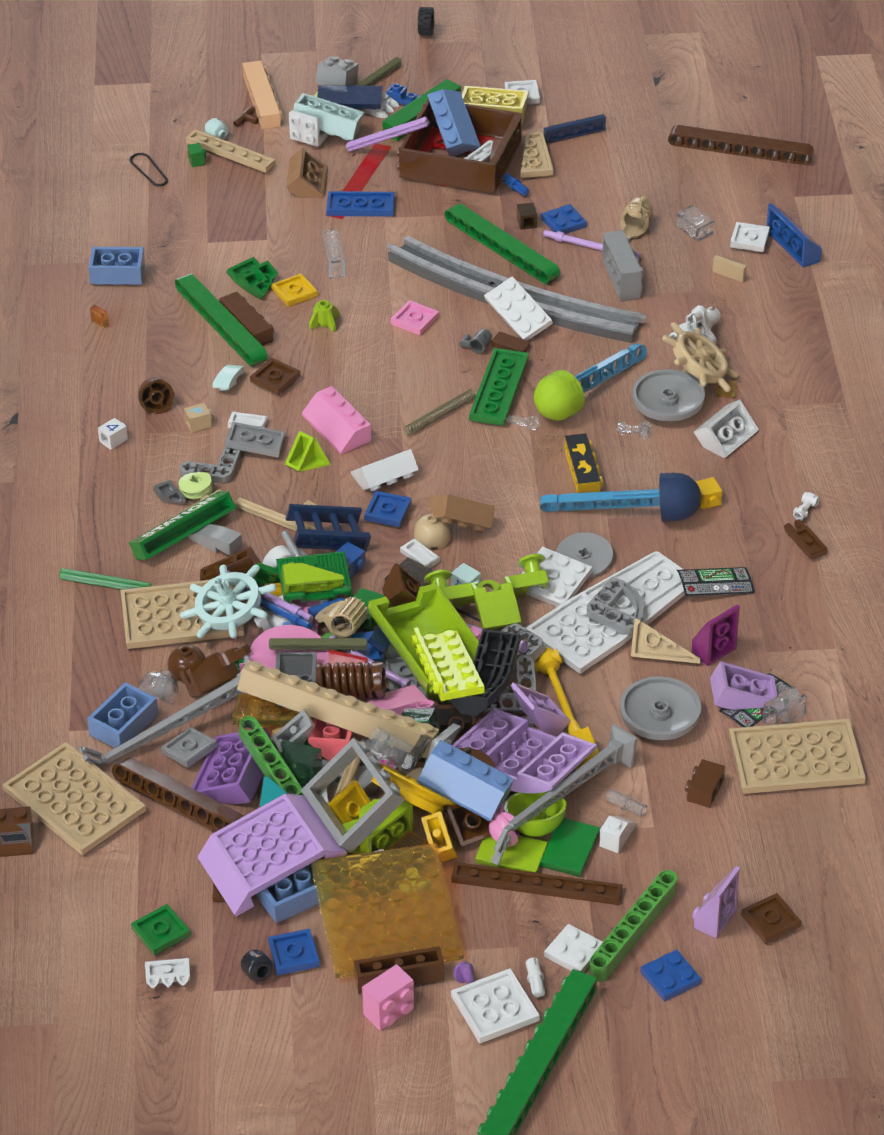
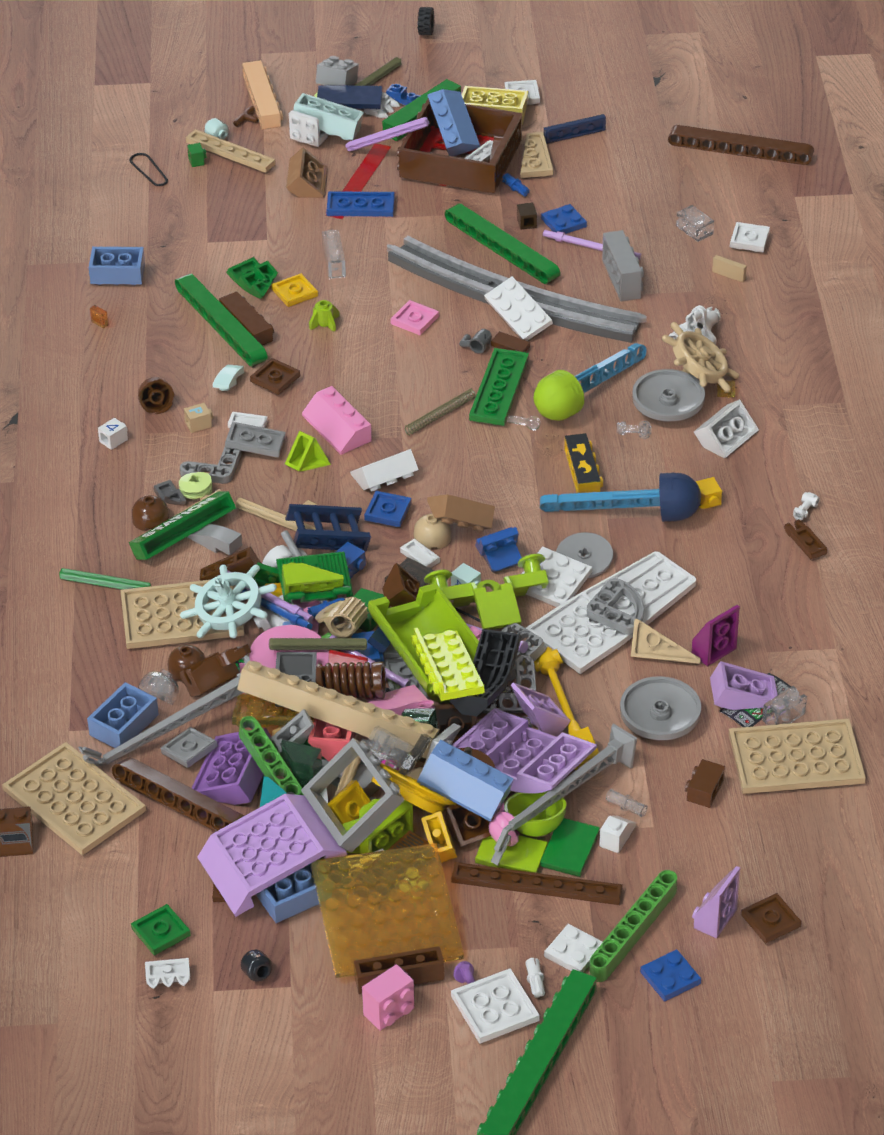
blue plate [268,929,320,975] -> none
tan helmet [620,195,653,240] -> none
sticker [677,567,755,596] -> none
blue slope [767,203,822,268] -> none
none -> reddish brown cylinder [132,495,169,531]
none -> blue piece [475,527,522,572]

